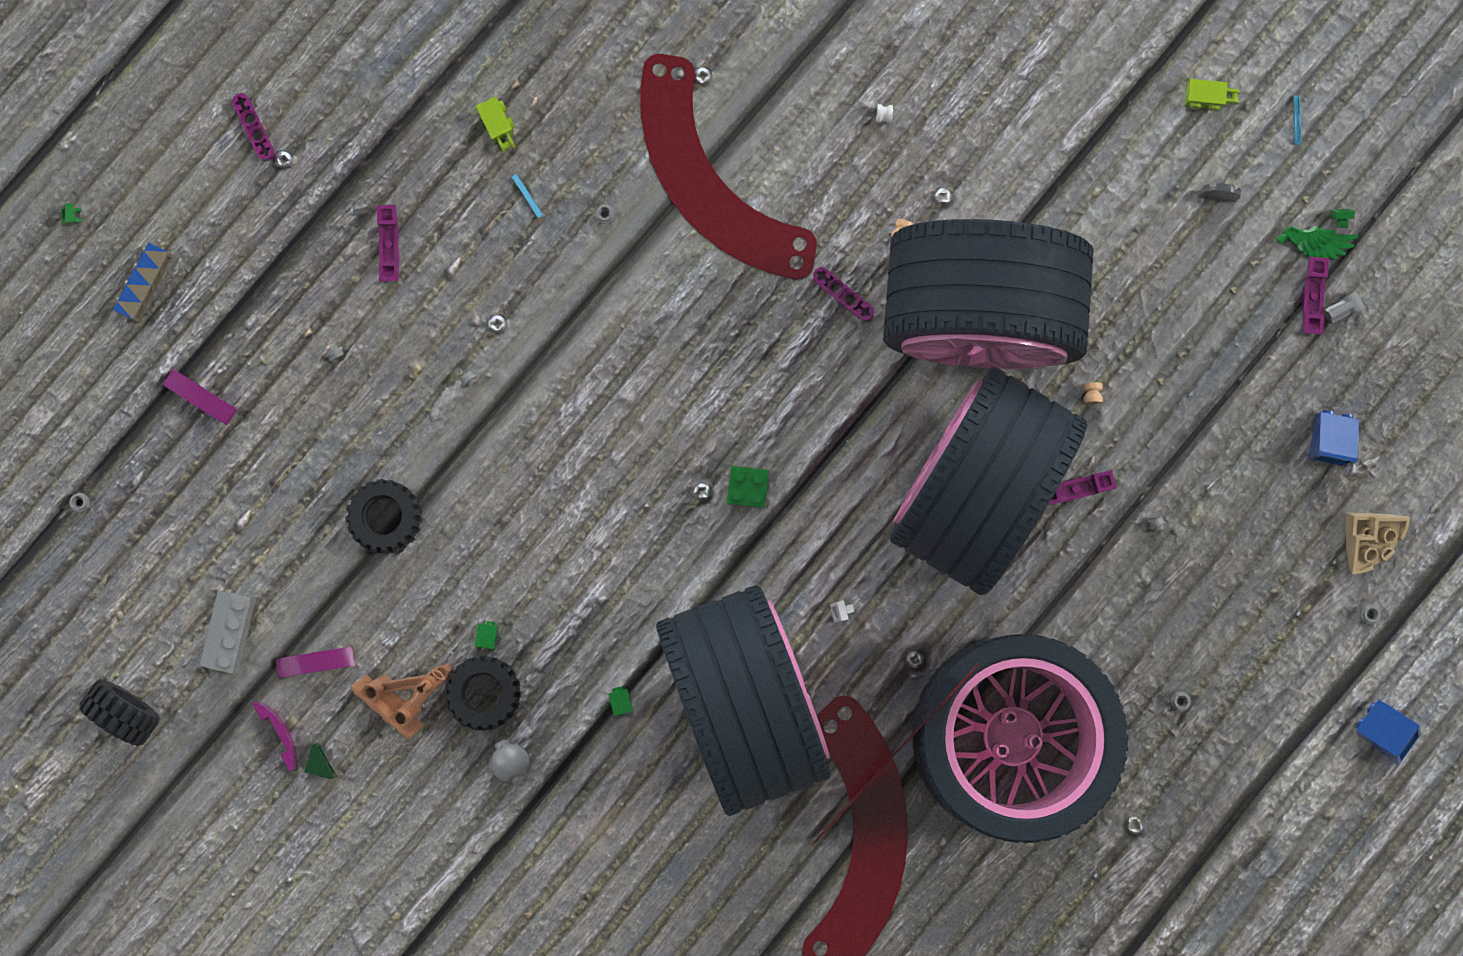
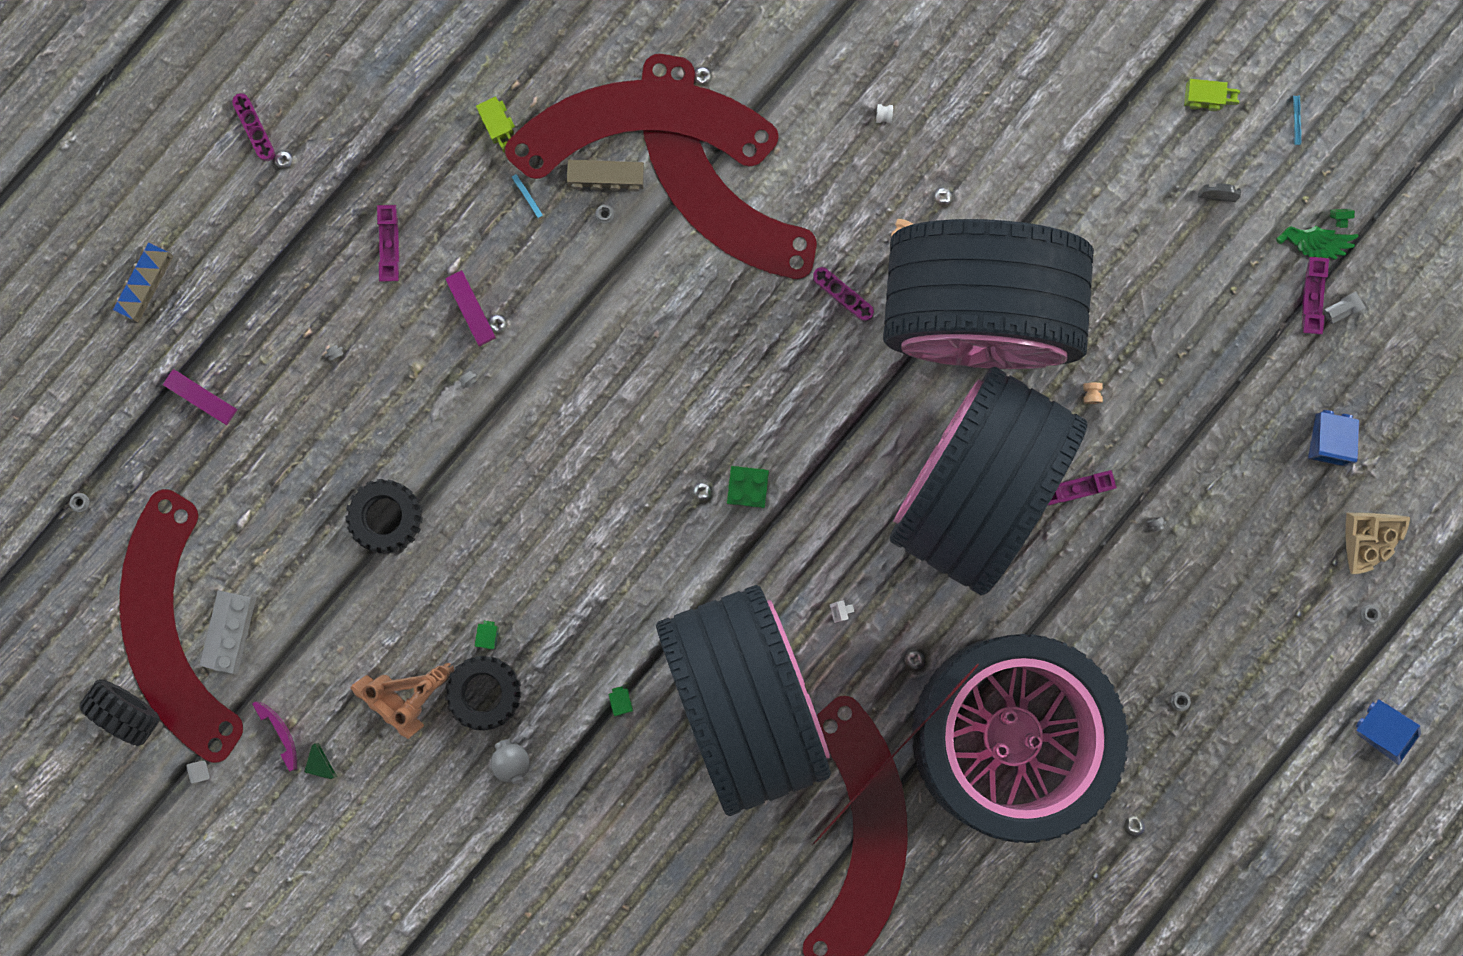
green tile [61,203,82,226] -> none
magenta slope [276,647,355,678] -> none
none -> dark red piece [119,489,243,763]
none -> light grey slope [186,761,210,784]
none -> magenta slope [445,270,496,347]
none -> dark red piece [505,80,779,179]
none -> dark tan brick [567,160,644,192]

